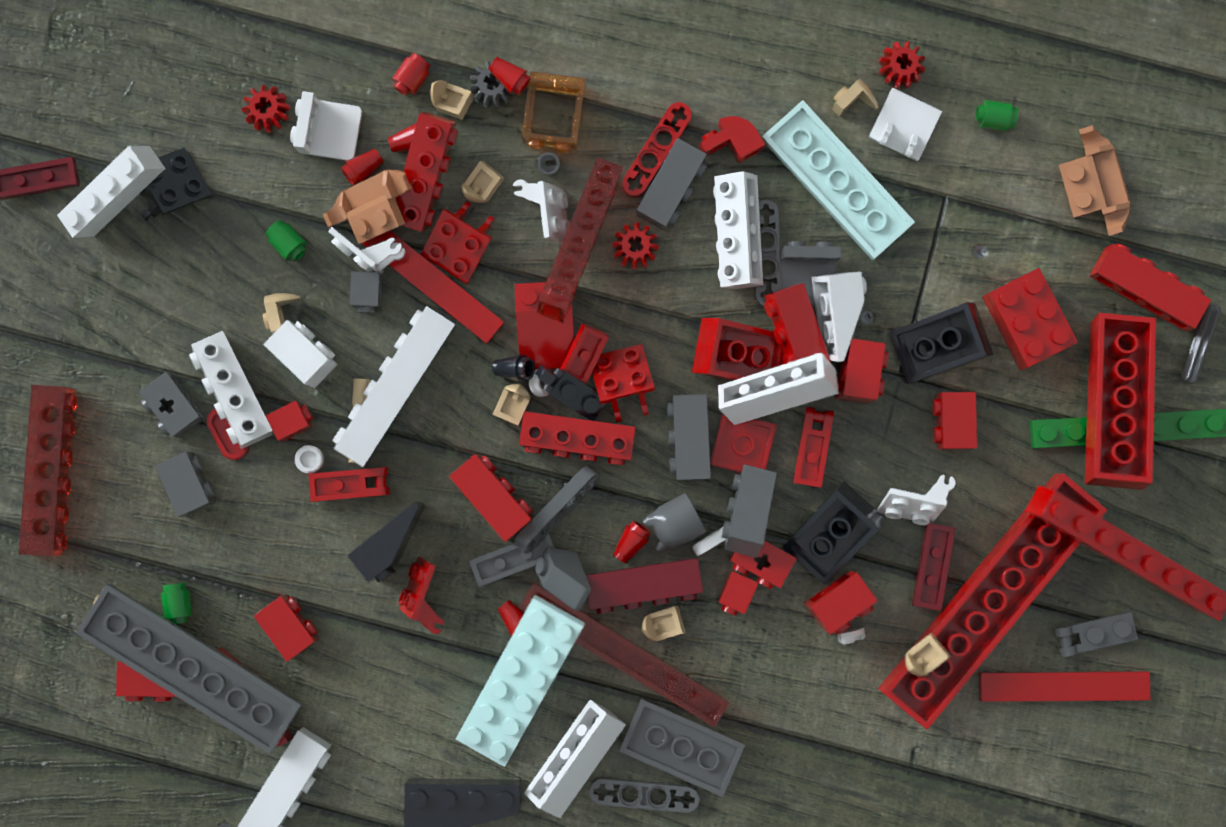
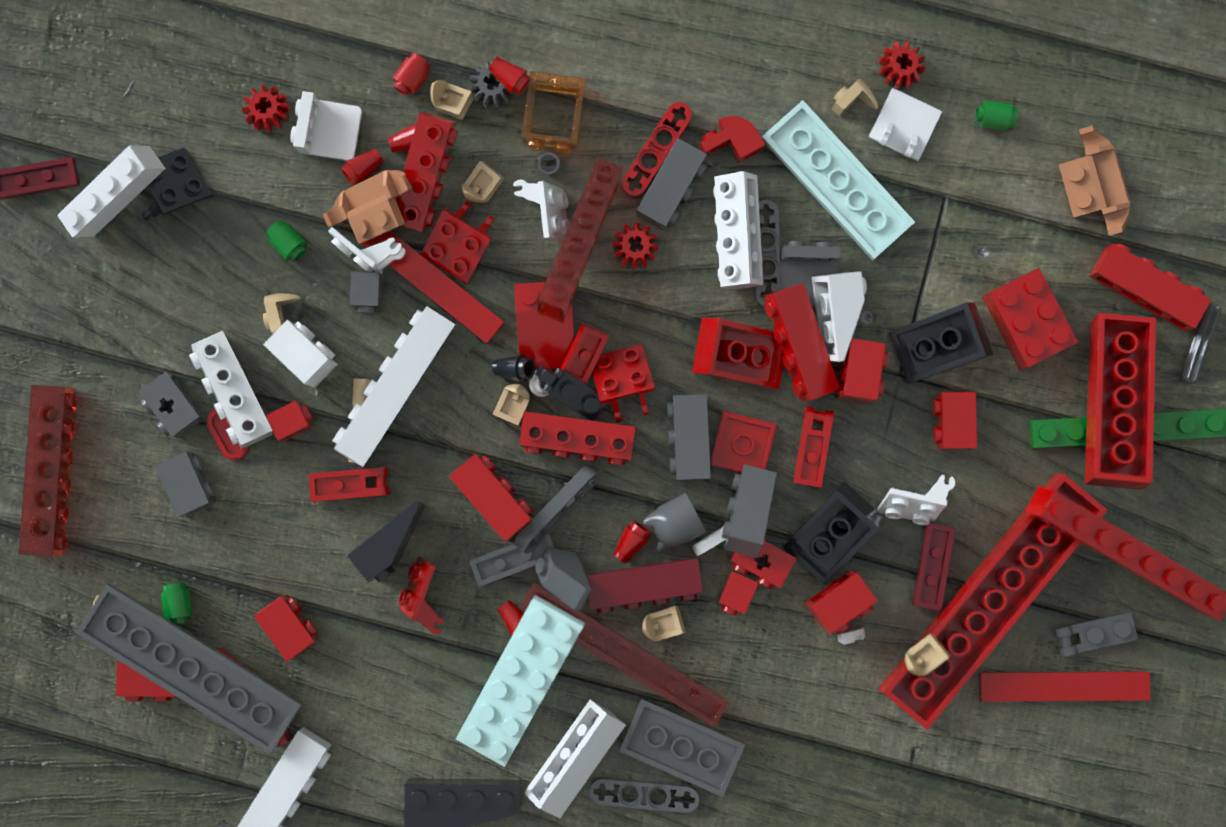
white tile [295,445,324,473] -> none
white brick [718,353,838,425] -> none

